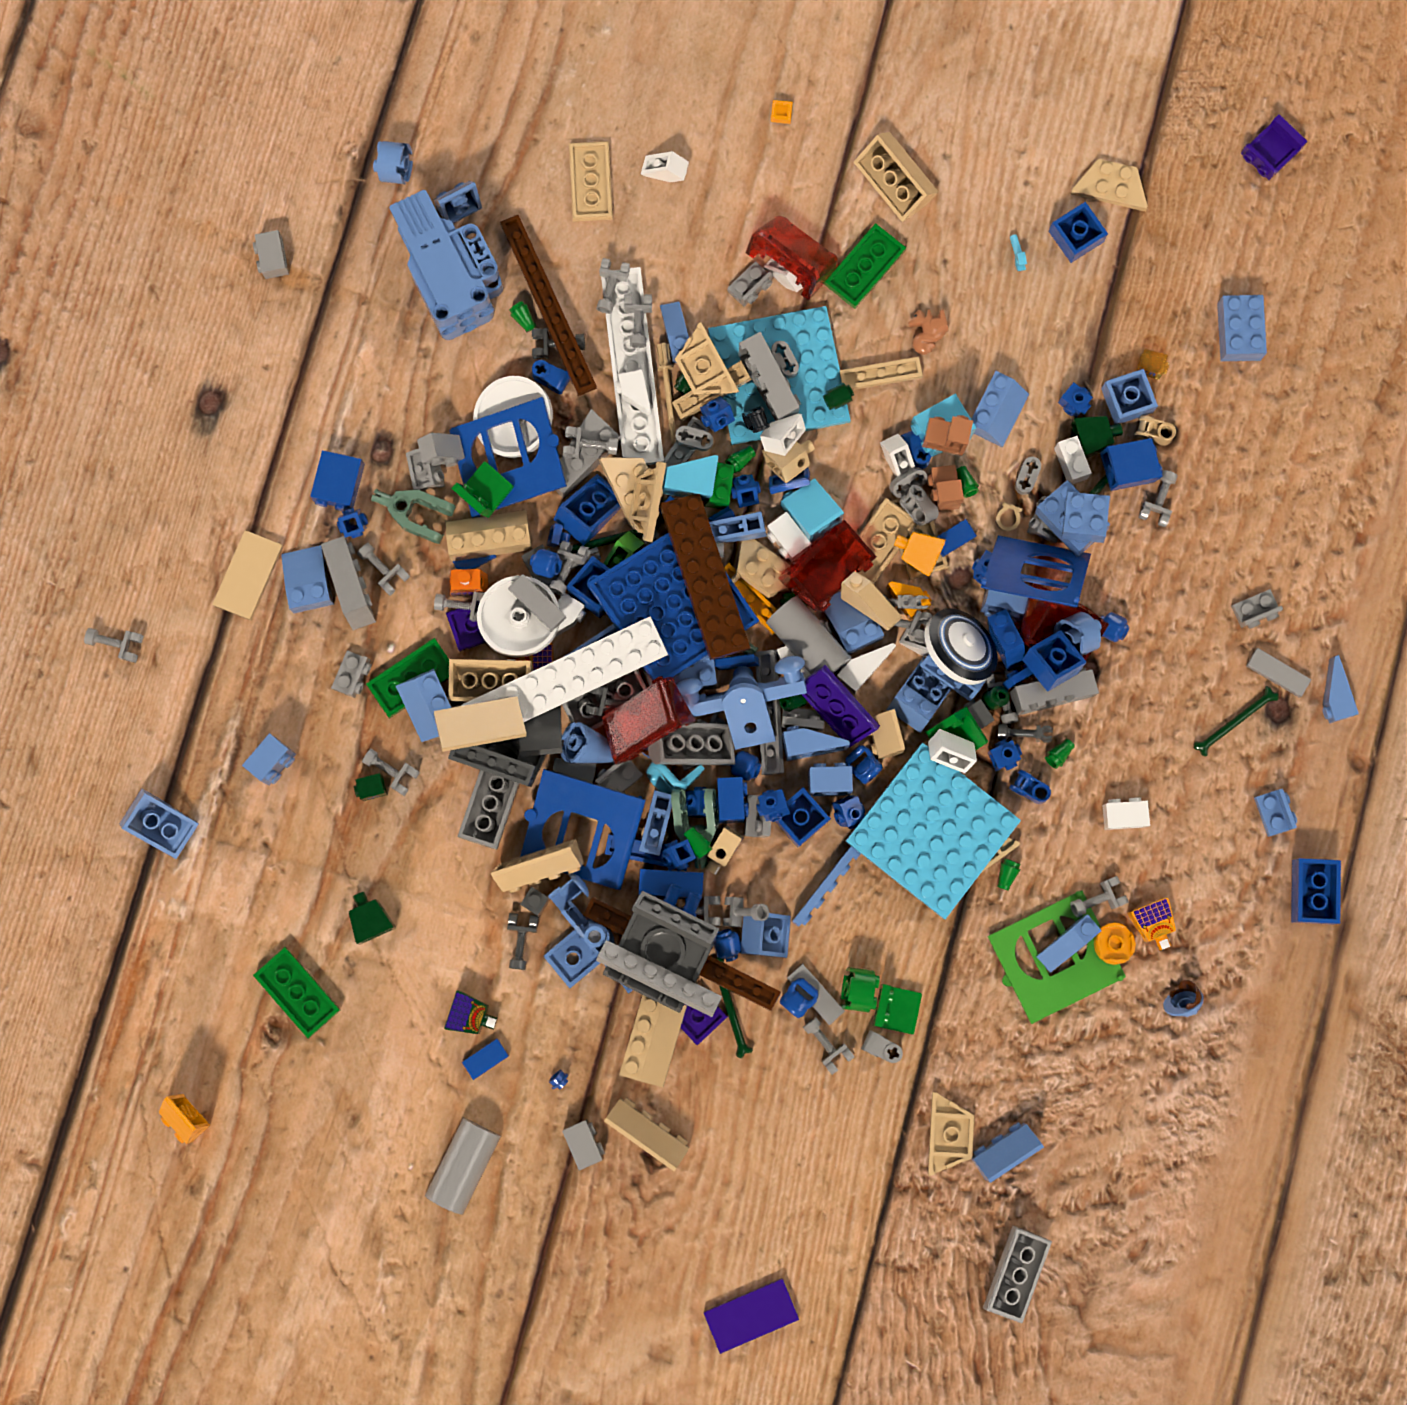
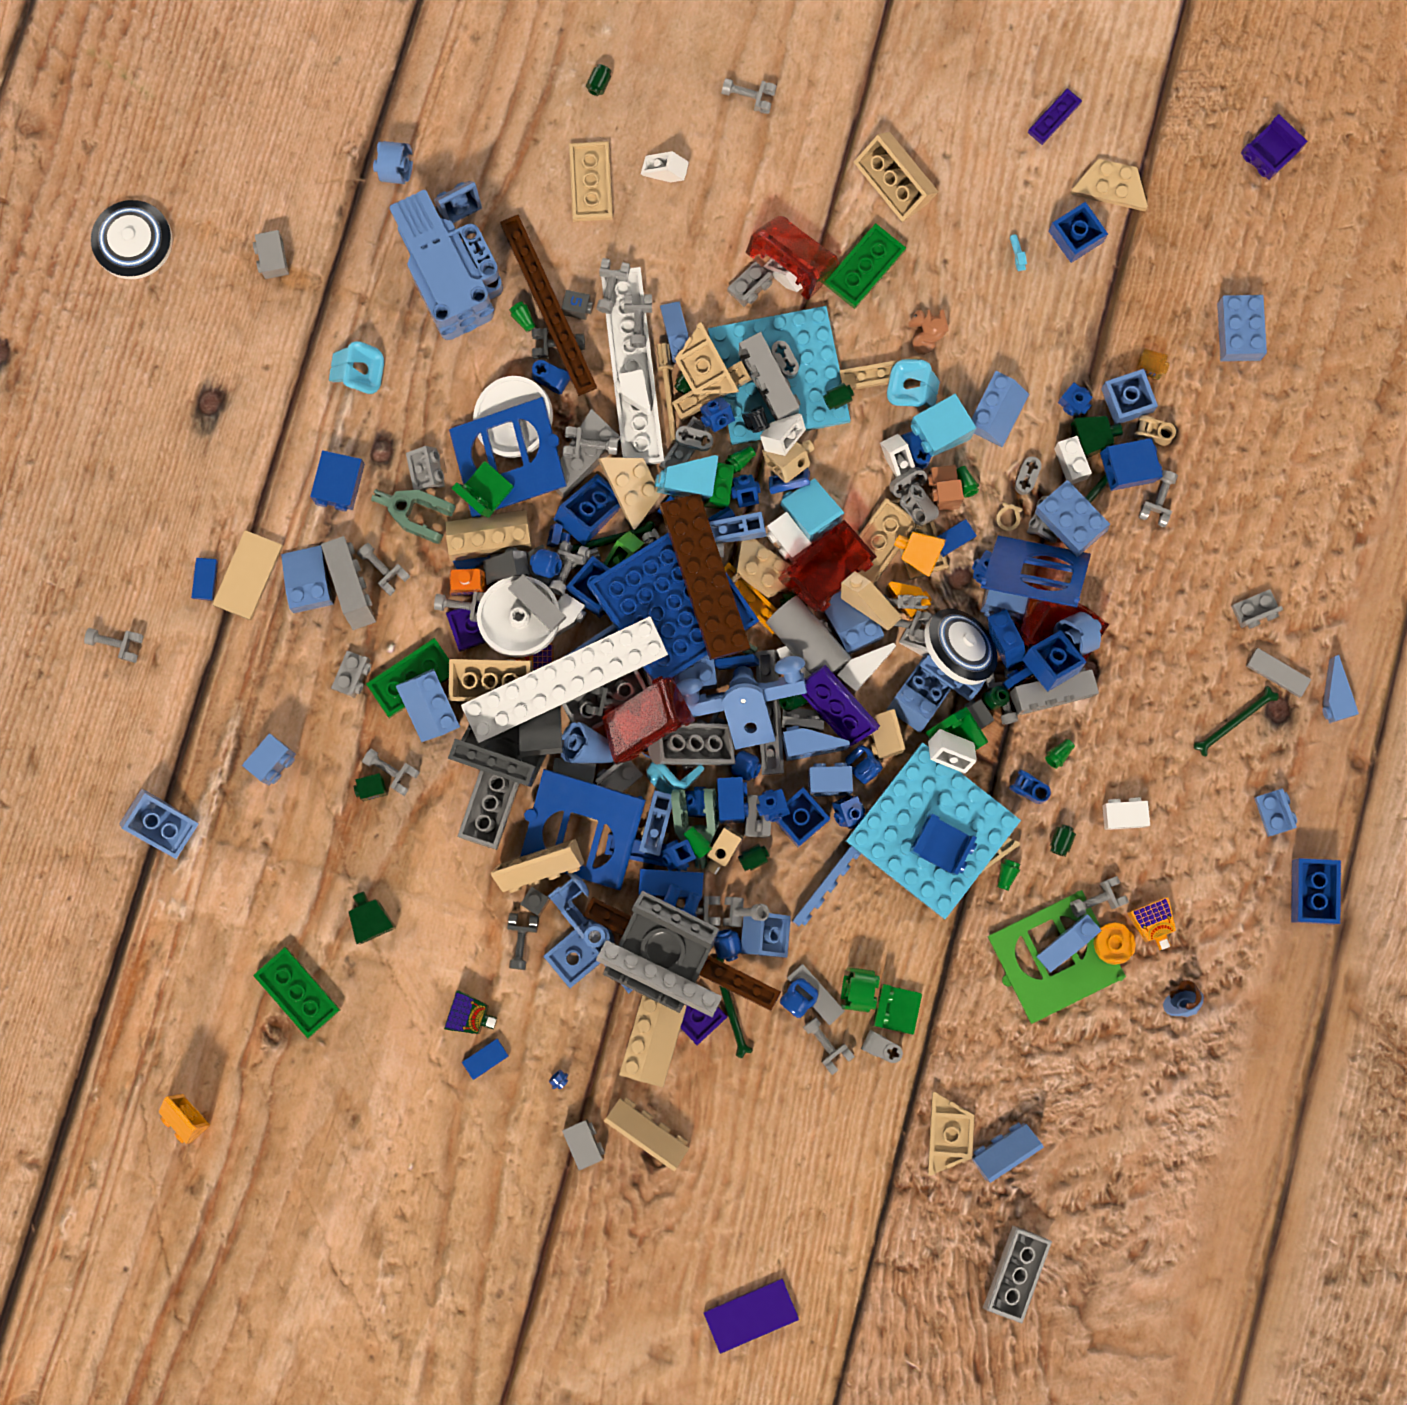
blue brick [337,507,368,538] -> none
light grey brick [417,433,465,467] -> none
light grey brick [425,1117,501,1215] -> none
tan tile [434,696,526,752] -> none
tan wing [629,462,666,542] -> none
light orange plate [771,100,793,124] -> none
nougat brick [922,415,973,456] -> none
blue brick [987,739,1022,771] -> none
dark grey bar [998,724,1053,743] -> none
medium blue brick [1061,492,1110,543] -> none
blue head [1099,612,1130,642] -> none
none -> dish [91,200,173,279]
none -> blue tile [191,558,218,601]
none -> medium azure piece [329,341,384,394]
none -> dark grey brick [483,548,530,585]
none -> dark grey brick [562,290,593,320]
none -> dark green brick [586,64,611,96]
none -> light grey bar [721,78,777,114]
none -> dark green brick [738,843,770,872]
none -> medium azure piece [887,359,940,408]
none -> blue panel [910,814,977,875]
none -> dark purple tile [1028,88,1082,145]
none -> dark green brick [1050,824,1076,857]

